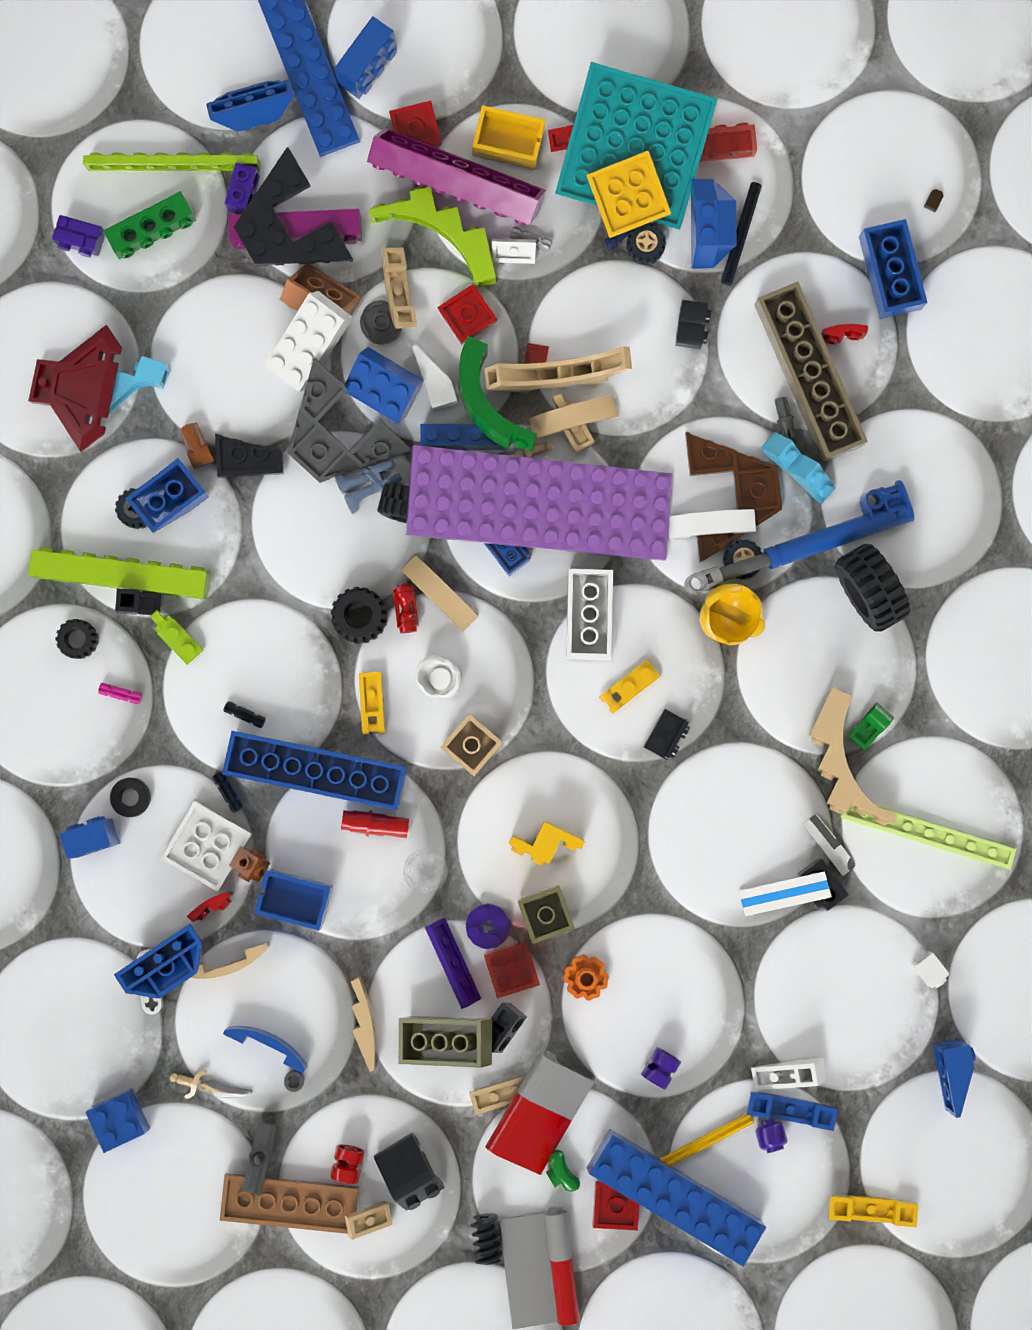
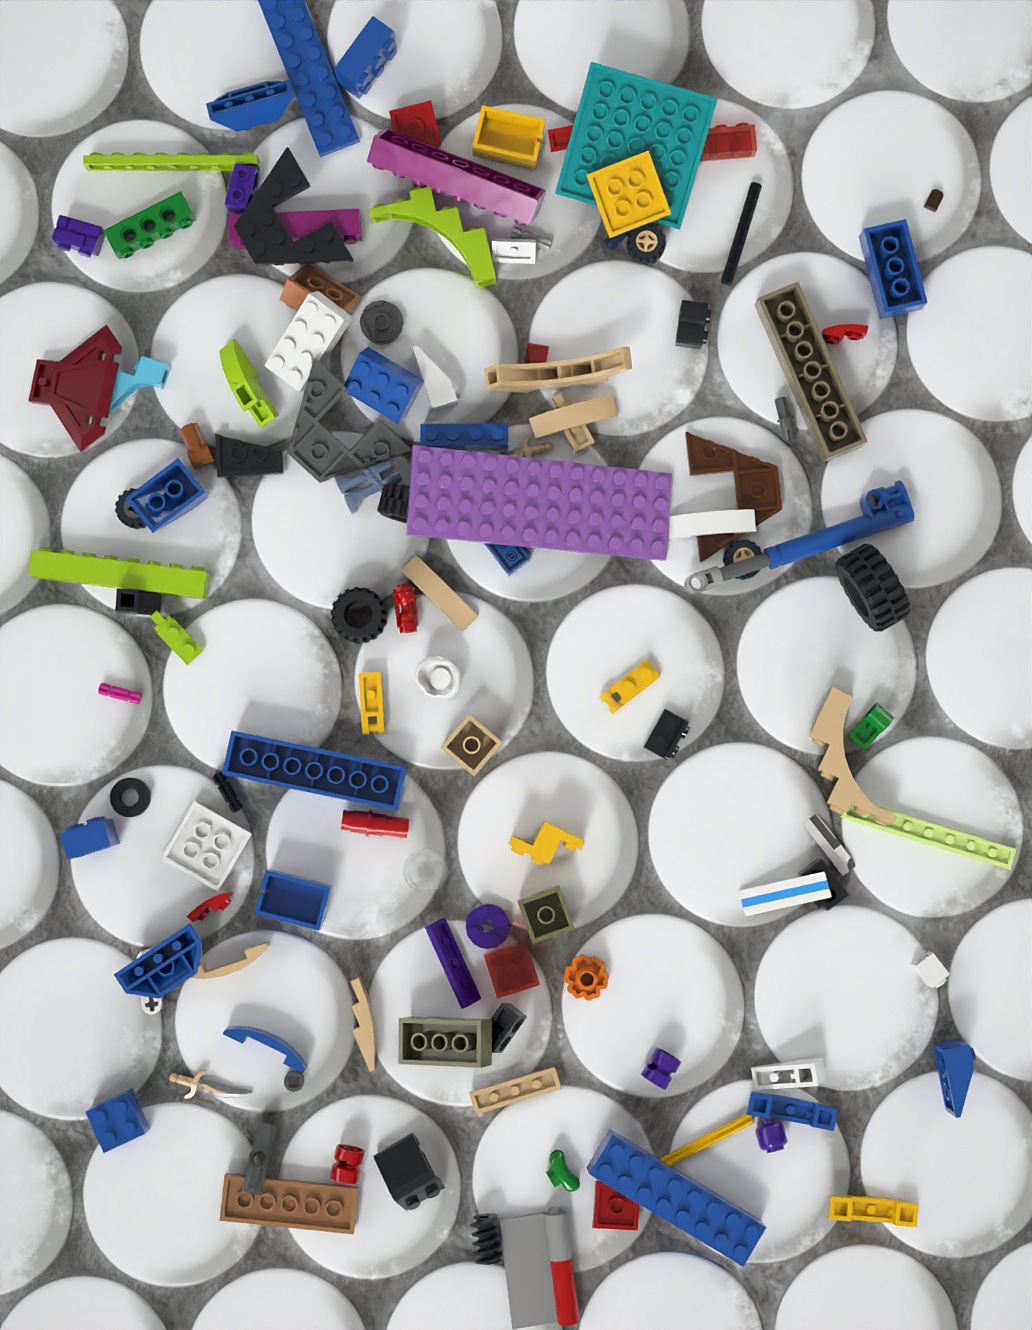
black tyre [55,619,98,659] -> none
black axle [223,701,266,728] -> none
dark orange brick [229,846,270,882] -> none
tan plate [345,1201,393,1240] -> none
tan slope [382,247,417,329] -> none
red plate [437,284,497,345] -> none
green arch [459,336,537,451] -> none
door [485,1050,594,1175] -> none
white brick [566,569,613,660] -> none
blue wedge [691,179,737,269] -> none
yellow piece [699,583,766,645] -> none
medium azure arch [761,432,836,504] -> none
none -> lime slope [219,339,279,428]

